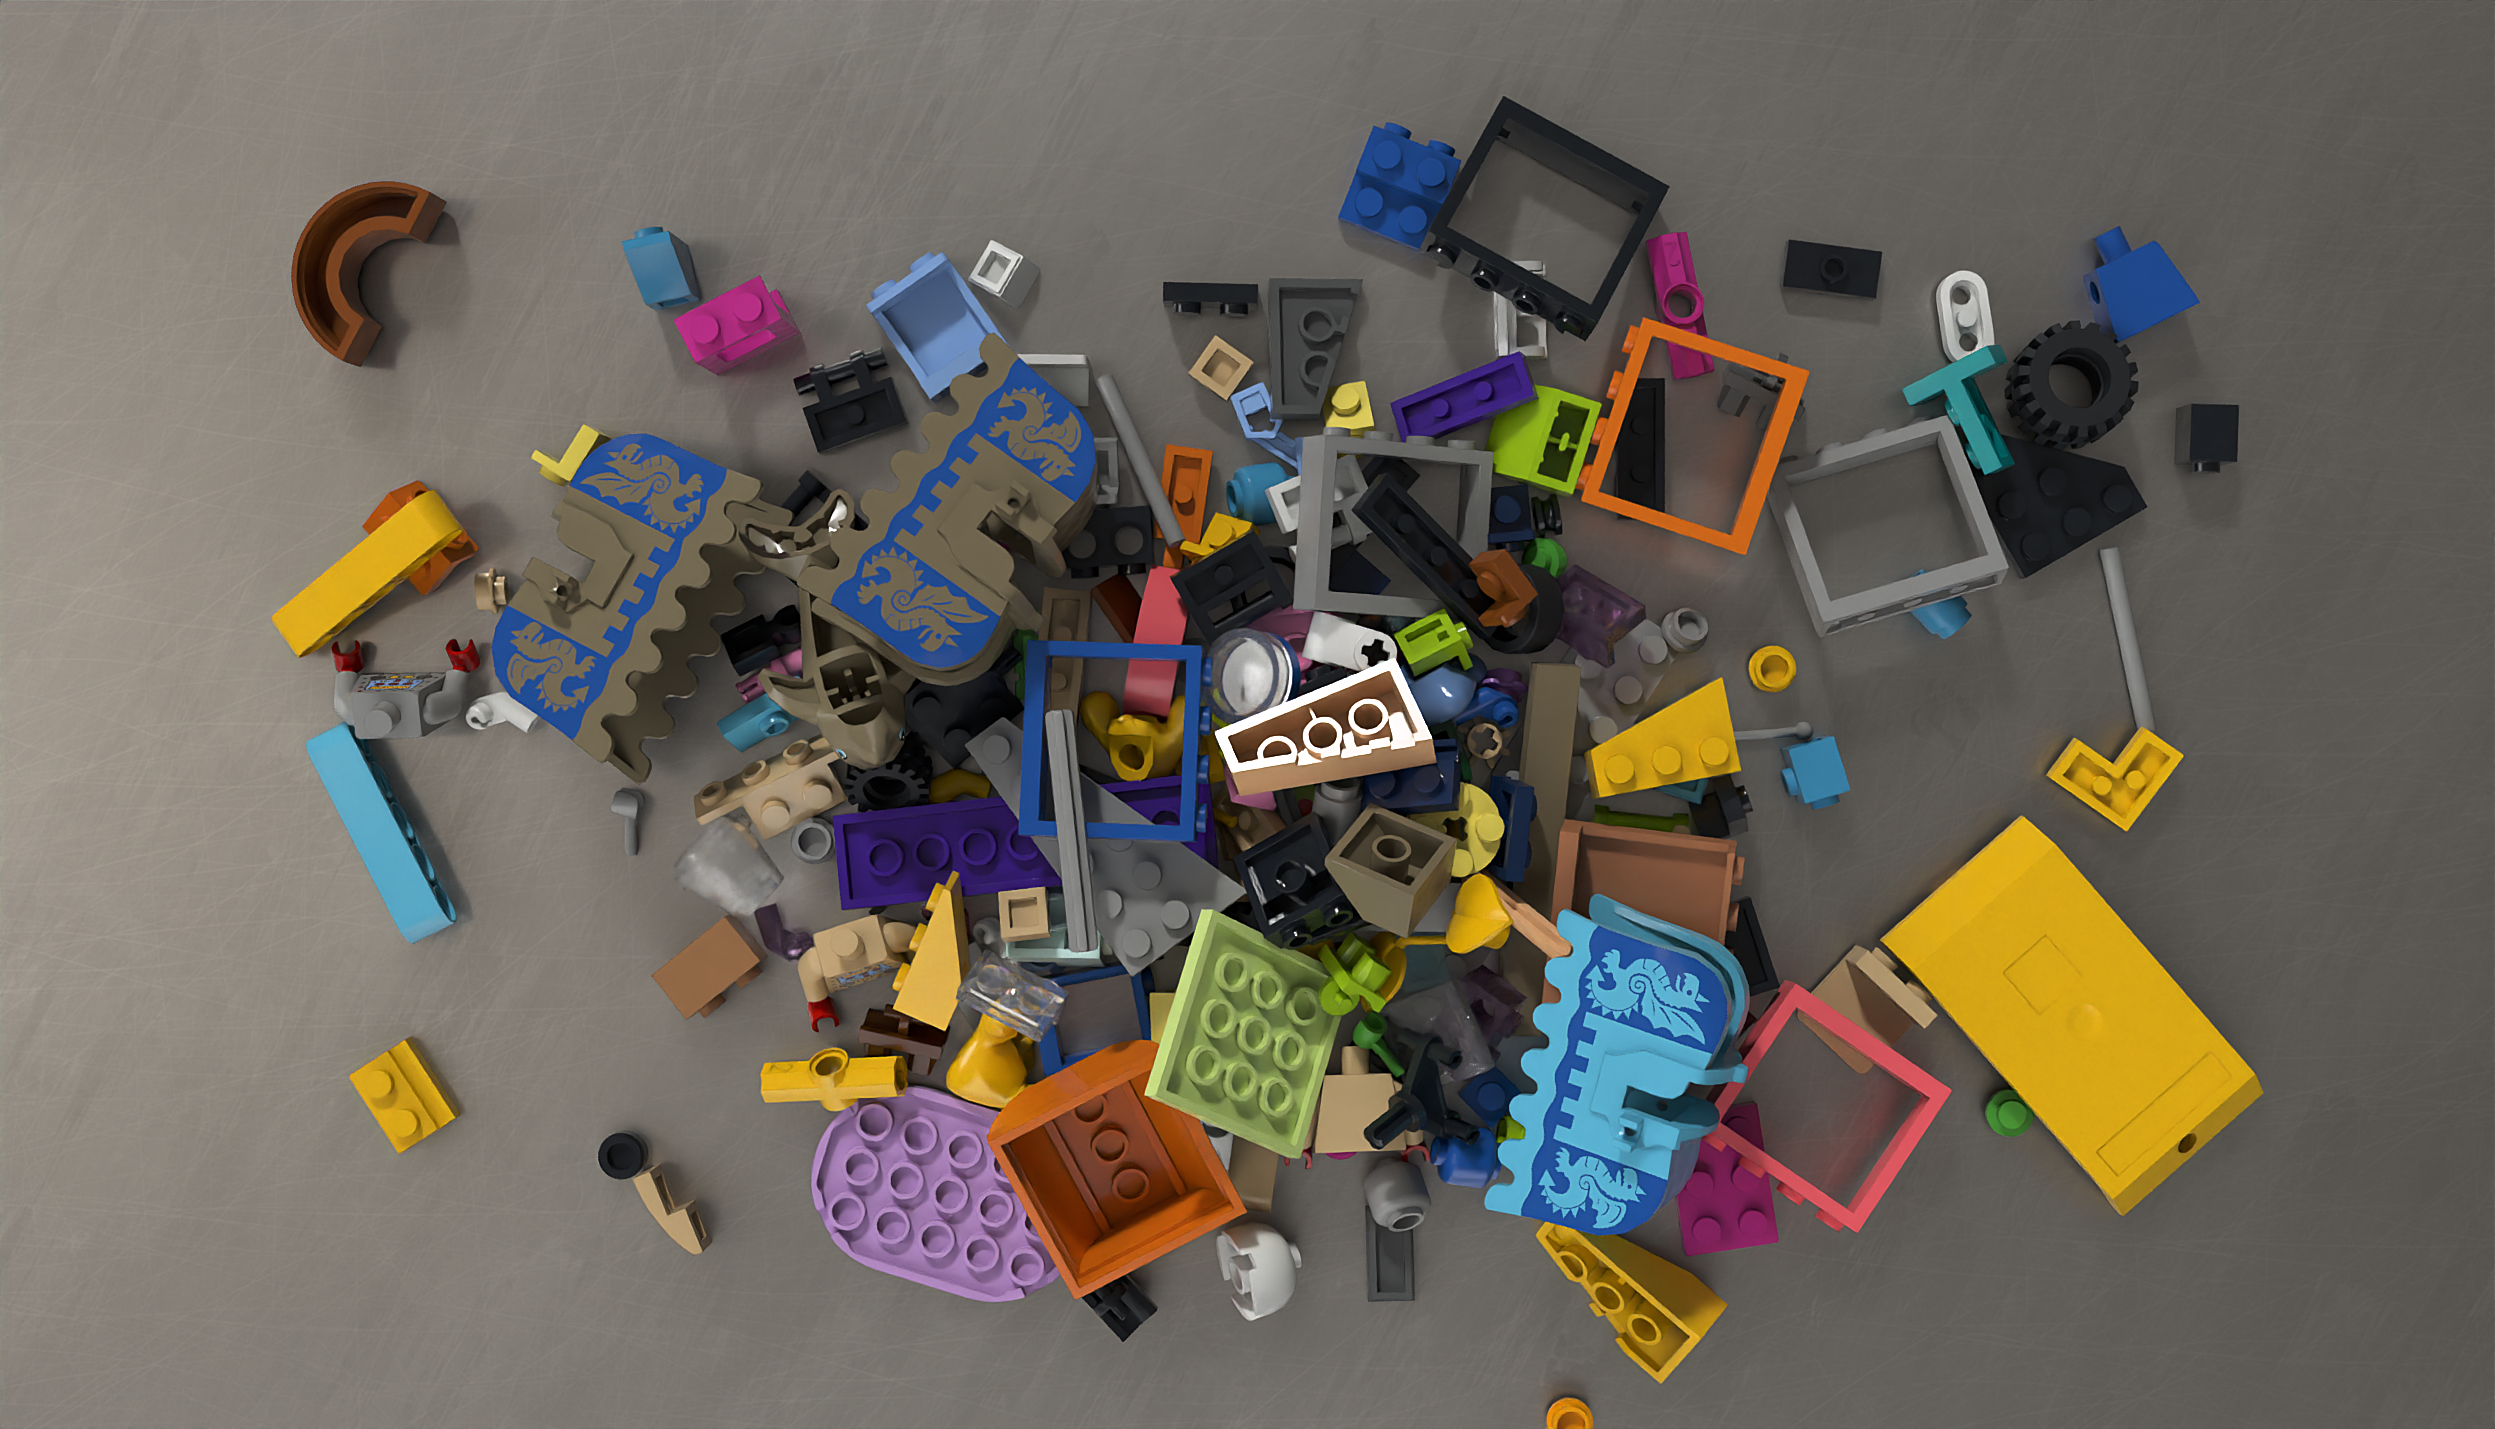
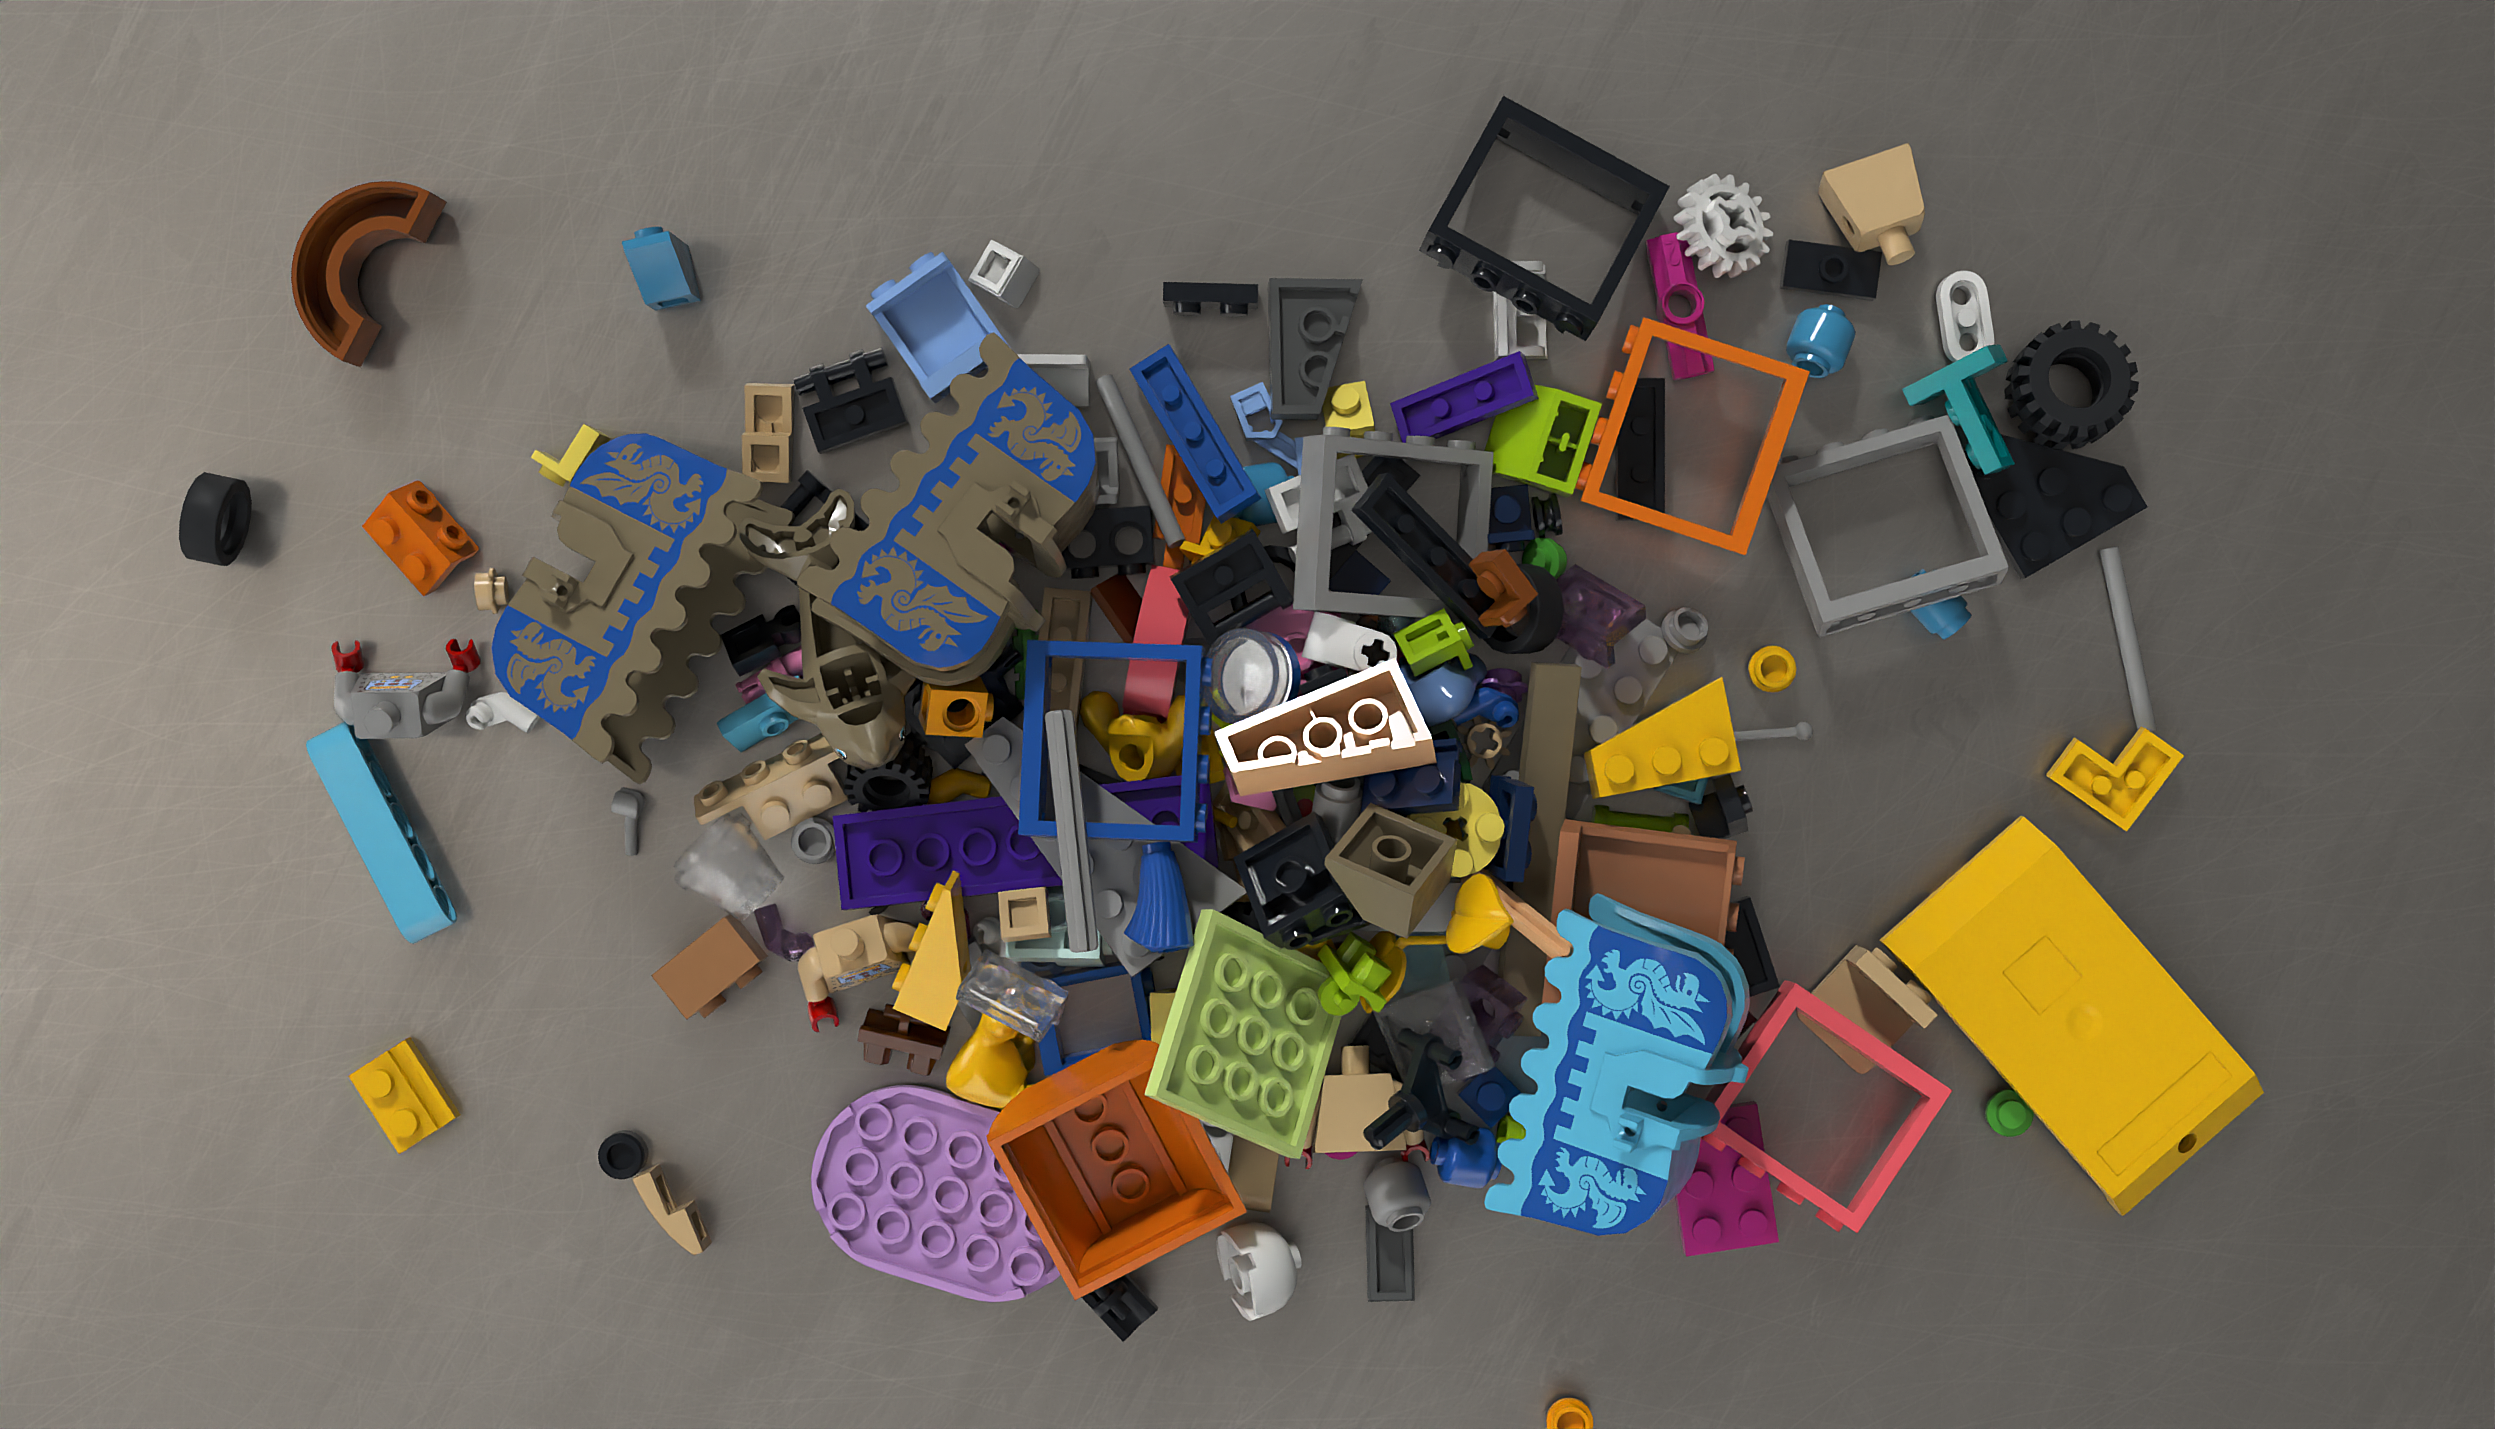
yellow beam [270,489,464,658] -> none
dark pink window [673,275,801,375] -> none
yellow piece [760,1048,908,1111] -> none
tan plate [1188,335,1254,402] -> none
blue plate [1338,122,1462,254] -> none
bright green hand [1353,1012,1405,1078] -> none
yellow wedge [1535,1222,1728,1384] -> none
dark grey hips [1717,352,1805,432] -> none
dark azure brick [1780,735,1851,810] -> none
blue torso [2083,226,2200,344] -> none
black brick [2174,404,2239,474] -> none
none -> black tyre [179,472,252,566]
none -> tan slope [742,383,795,483]
none -> light orange brick [919,676,994,738]
none -> blue piece [1124,842,1194,954]
none -> blue plate [1129,344,1262,524]
none -> white gear [1674,174,1773,278]
none -> dark azure head [1786,304,1856,378]
none -> tan torso [1818,143,1925,265]

